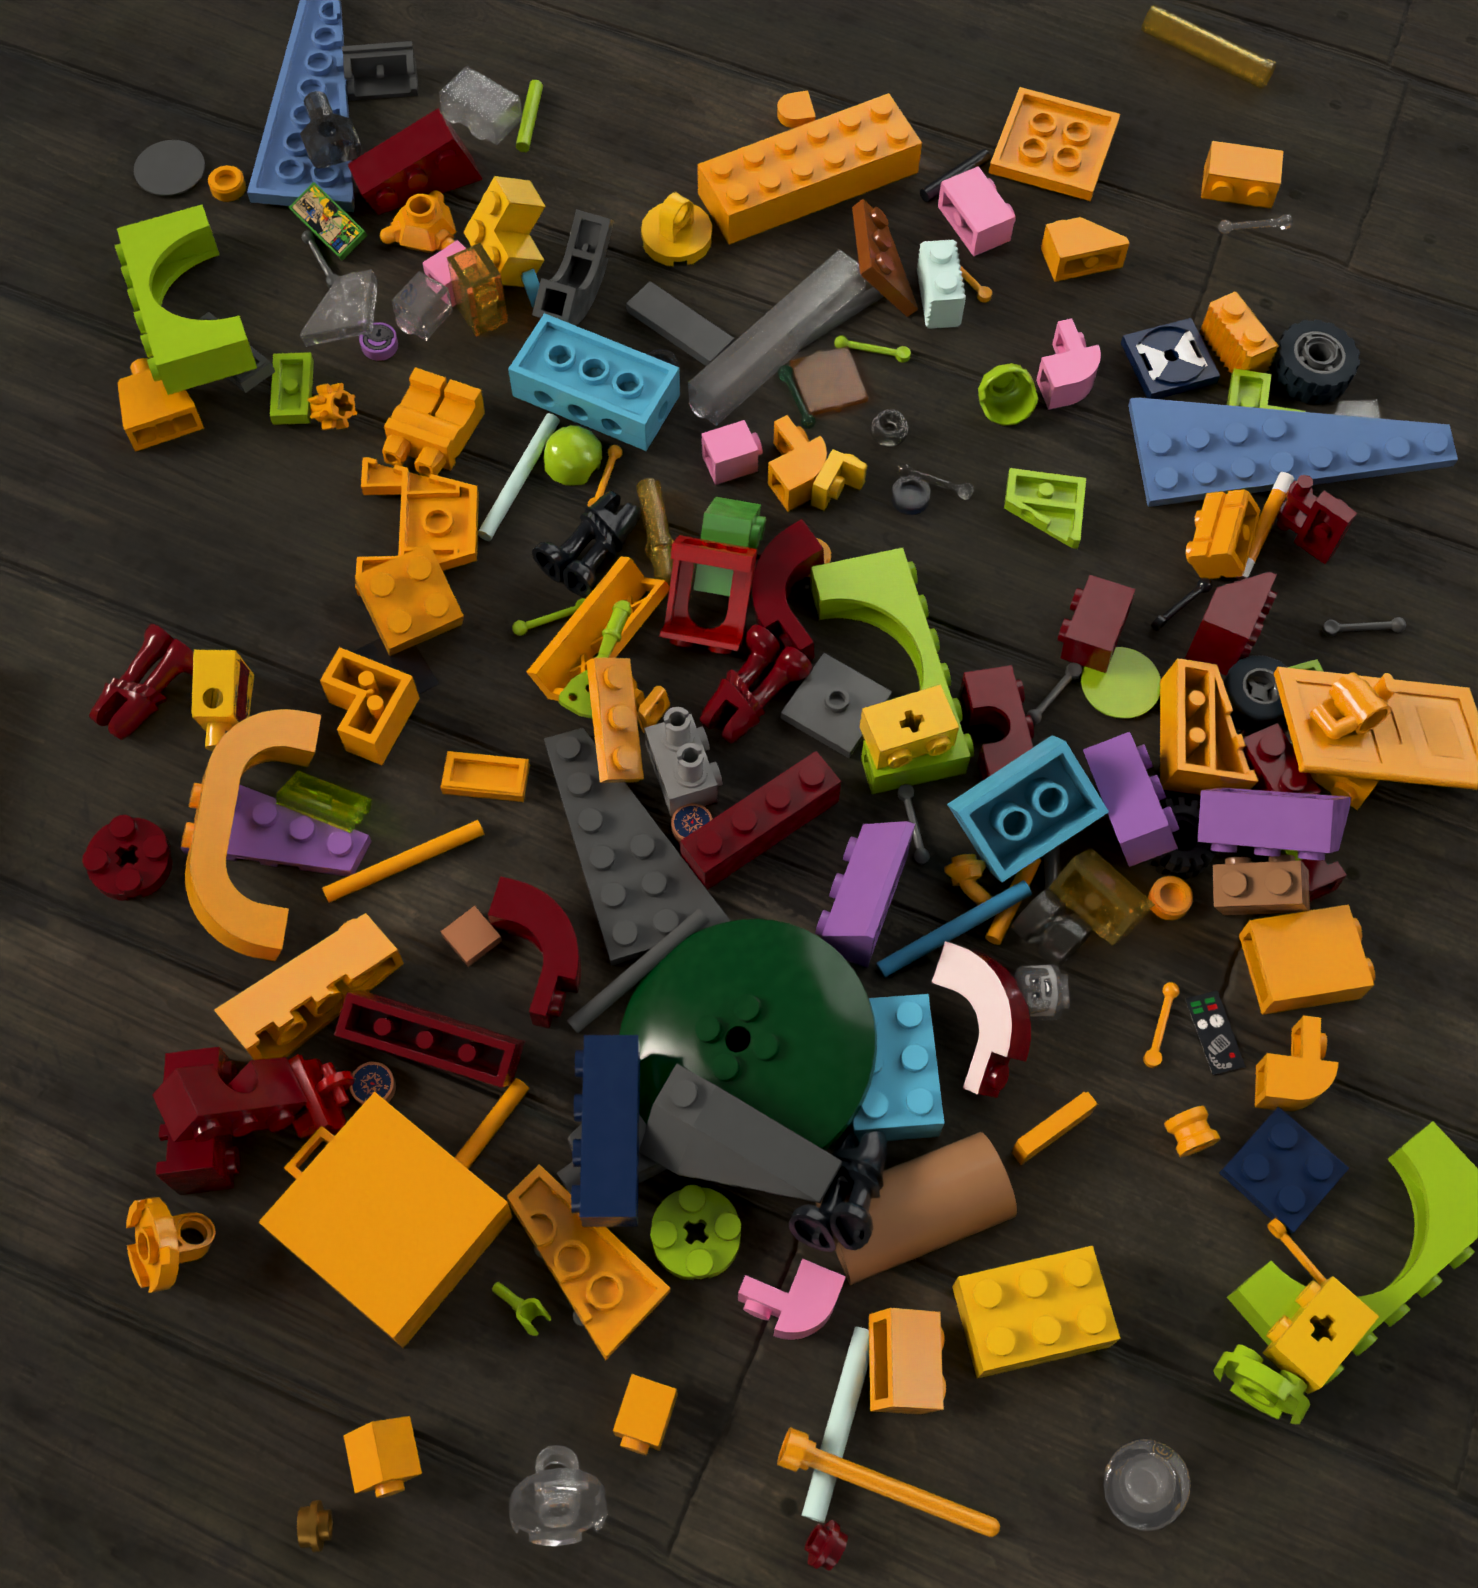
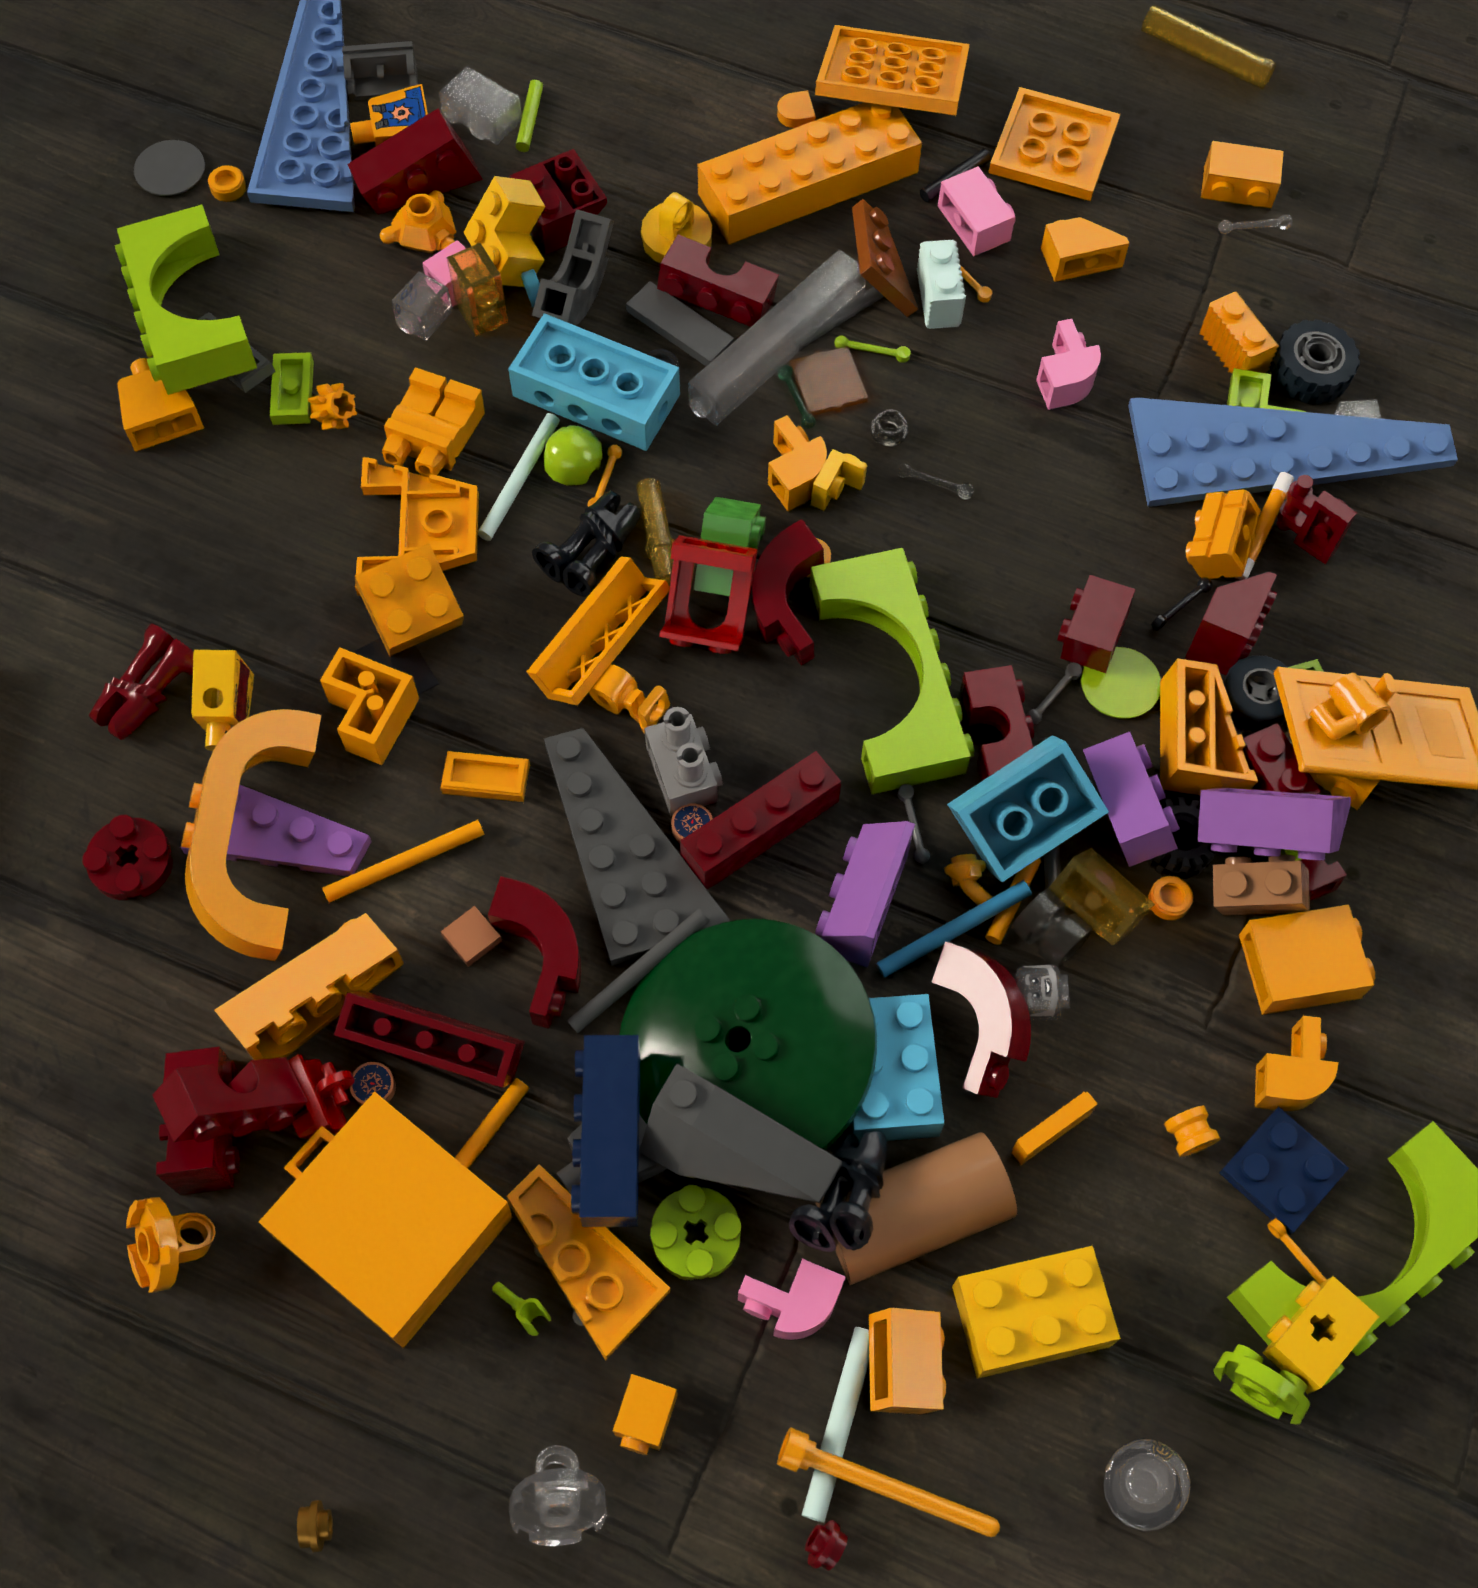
clear neon green tile [276,771,372,833] -> none
tile [289,182,368,261] -> none
clear smoke piece [300,91,362,168] -> none
clear wing [300,269,378,347] -> none
dark grey hinge [301,230,341,290] -> none
light orange brick [344,1416,422,1498] -> none
tile [359,322,398,361] -> none
lime hinge [512,598,585,636] -> none
lime piece [558,600,632,719] -> none
light orange plate [586,657,644,783] -> none
dark red piece [699,624,813,744] -> none
bright pink brick [702,420,763,485] -> none
dark grey plate [781,653,892,758] -> none
yellow brick [860,684,959,769] -> none
clear smoke tile [891,475,931,515] -> none
lime hair [978,363,1038,426] -> none
lime wing [1004,468,1086,549] -> none
dark blue piece [1121,318,1220,399] -> none
light orange hinge [1143,982,1180,1068] -> none
black sticker [1185,991,1246,1075] -> none
dark grey hinge [1322,617,1406,637] -> none
none -> torso [350,84,428,146]
none -> dark red slope [509,149,607,255]
none -> dark red arch [657,234,779,330]
none -> light orange plate [815,25,970,116]

